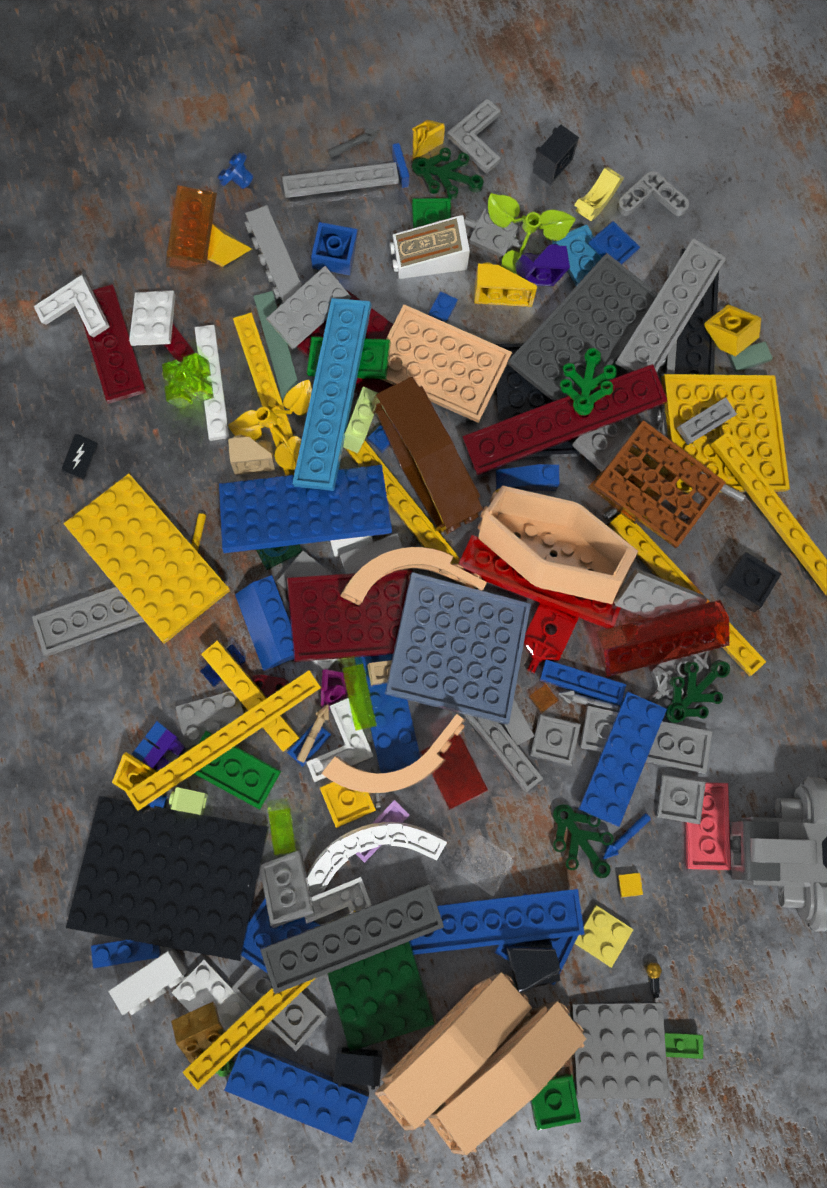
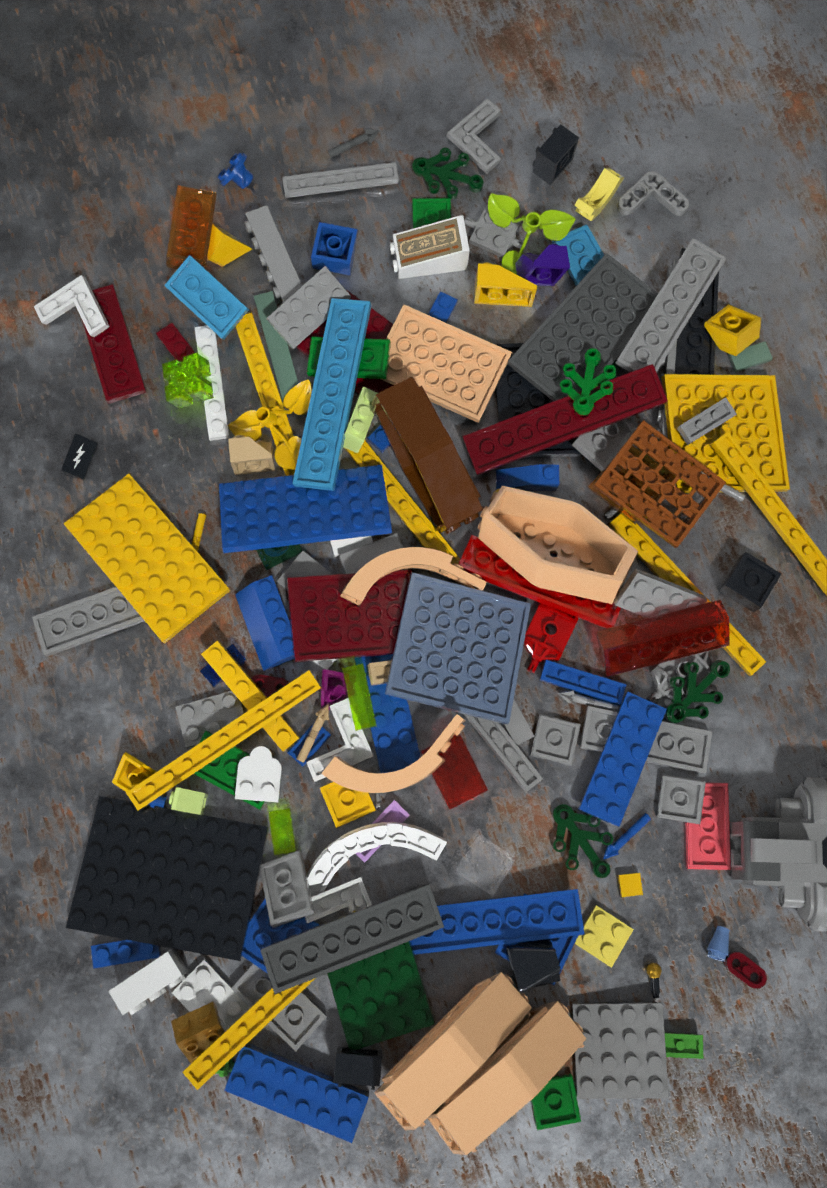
white plate [129,291,175,346] -> none
dark purple hips [132,721,186,770] -> none
blue tile [392,143,410,188] -> none
yellow slope [412,120,445,161] -> none
clear orange tile [529,684,559,714] -> none
blue tile [588,221,640,264] -> none
none -> dark azure plate [164,255,250,340]
none -> white plate [235,746,282,802]
none -> medium blue cone [707,926,730,961]
none -> dark red plate [724,952,767,989]

